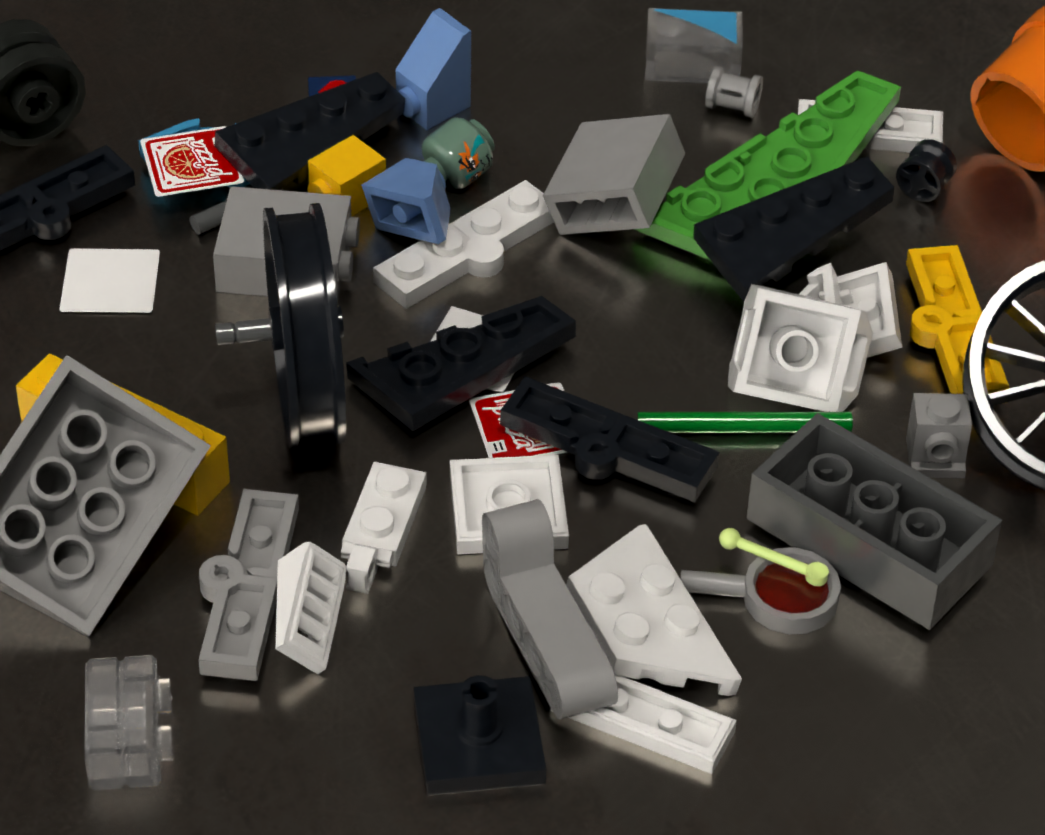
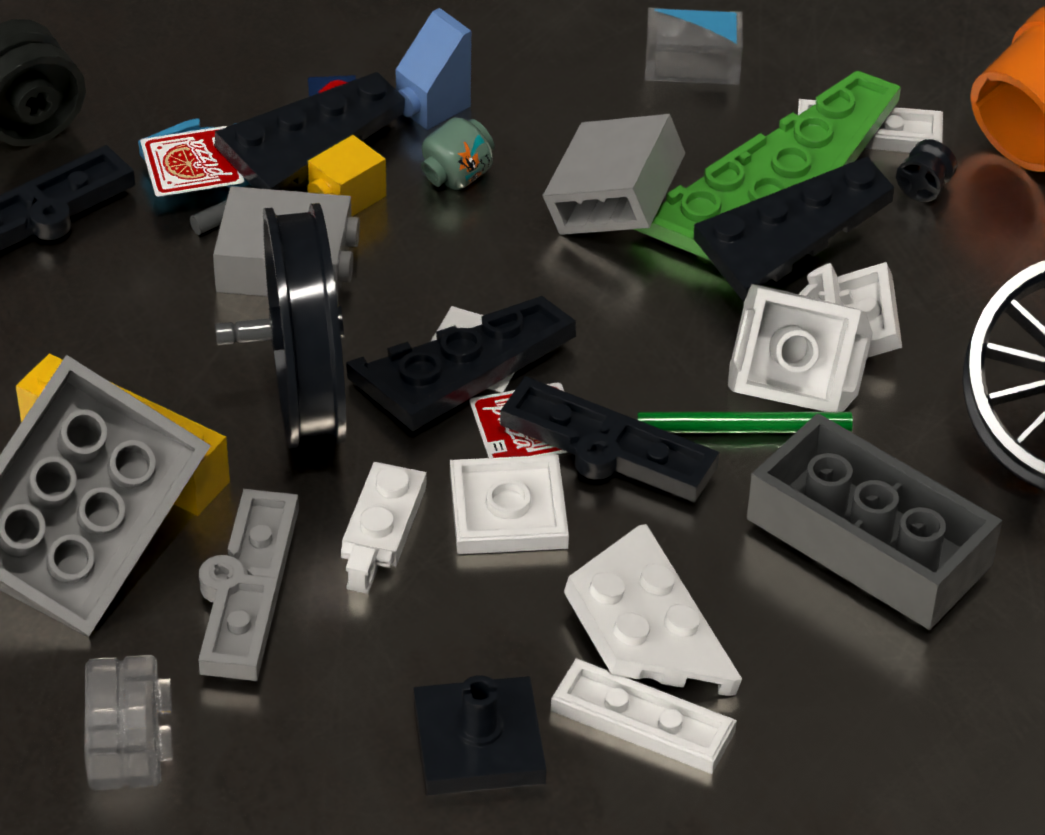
white sticker [60,248,160,313] -> none
white slope [275,542,346,674] -> none
medium blue slope [362,158,451,244] -> none
white hinge [373,180,554,309] -> none
light grey beam [482,499,618,720] -> none
light grey piece [680,547,841,635] -> none
light grey bush [705,66,763,118] -> none
yellowish green hinge [719,528,829,586] -> none
yellow hinge [906,245,1010,404] -> none
light grey brick [906,393,972,478] -> none

